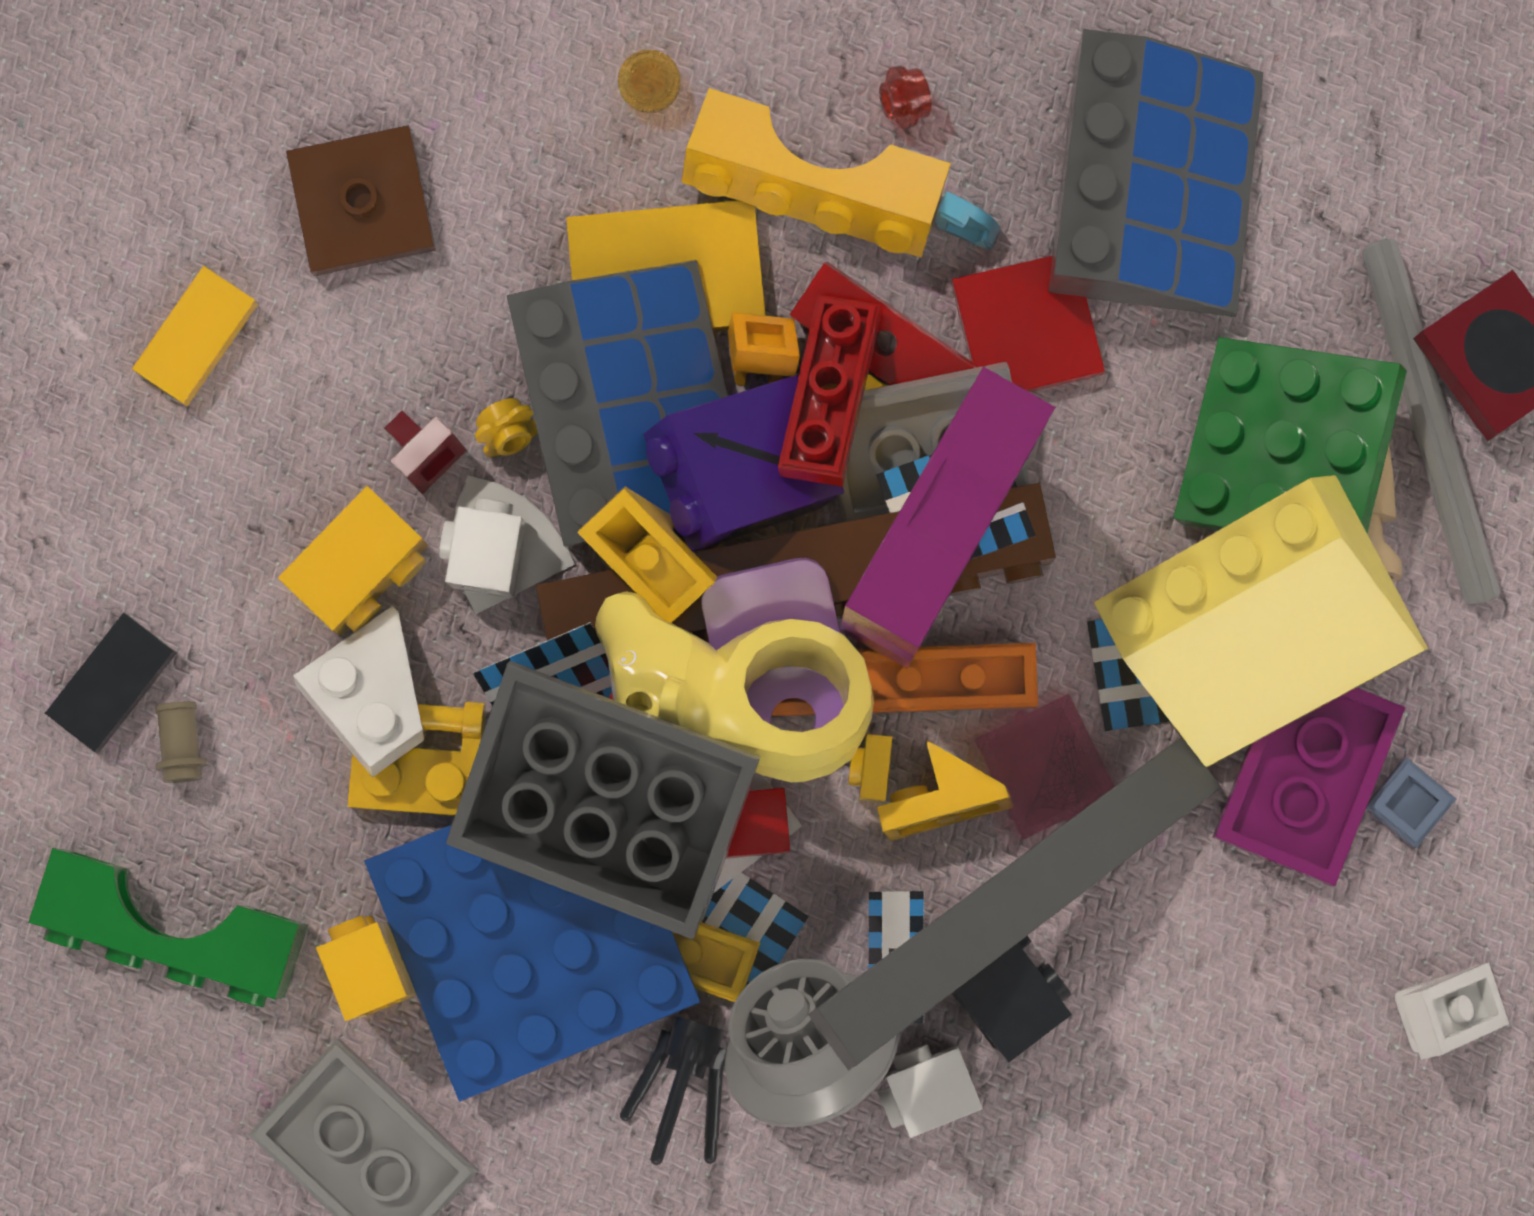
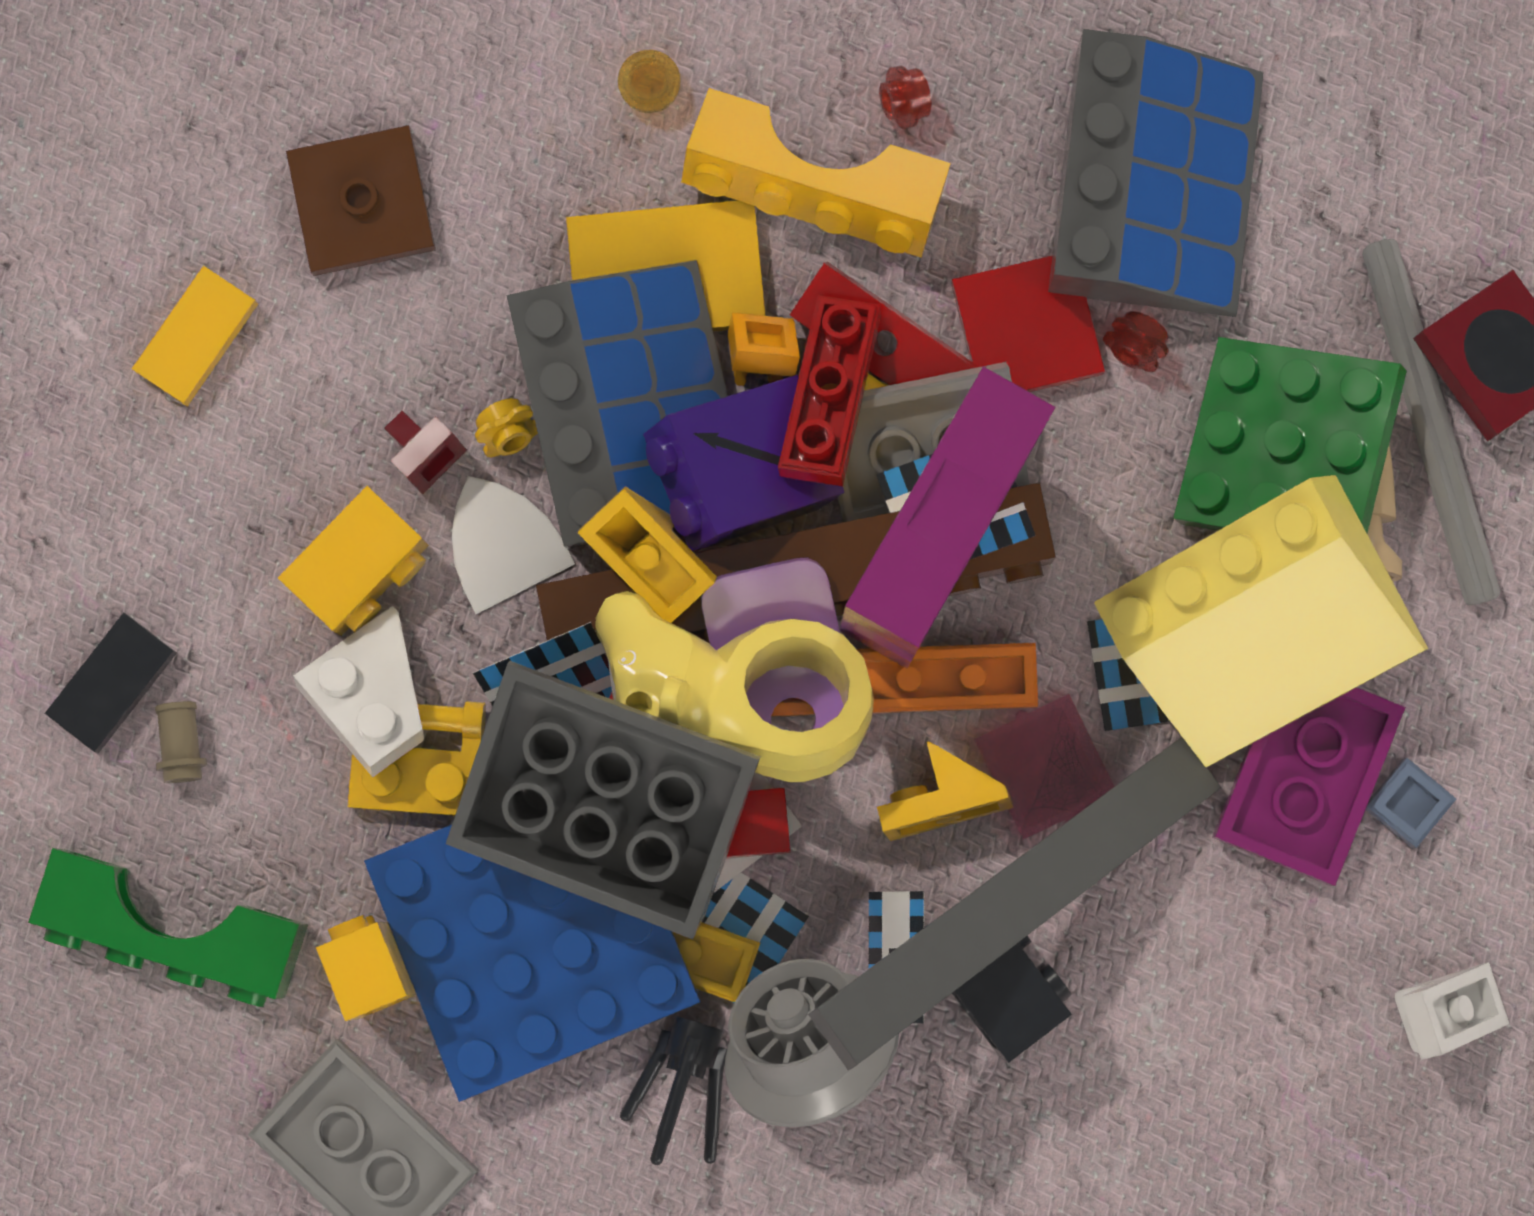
white brick [440,499,526,598] -> none
yellow plate [848,734,893,803] -> none
white brick [878,1044,983,1138] -> none
medium azure tile [935,191,1001,250] -> none
none -> clear red plate [1103,311,1169,372]

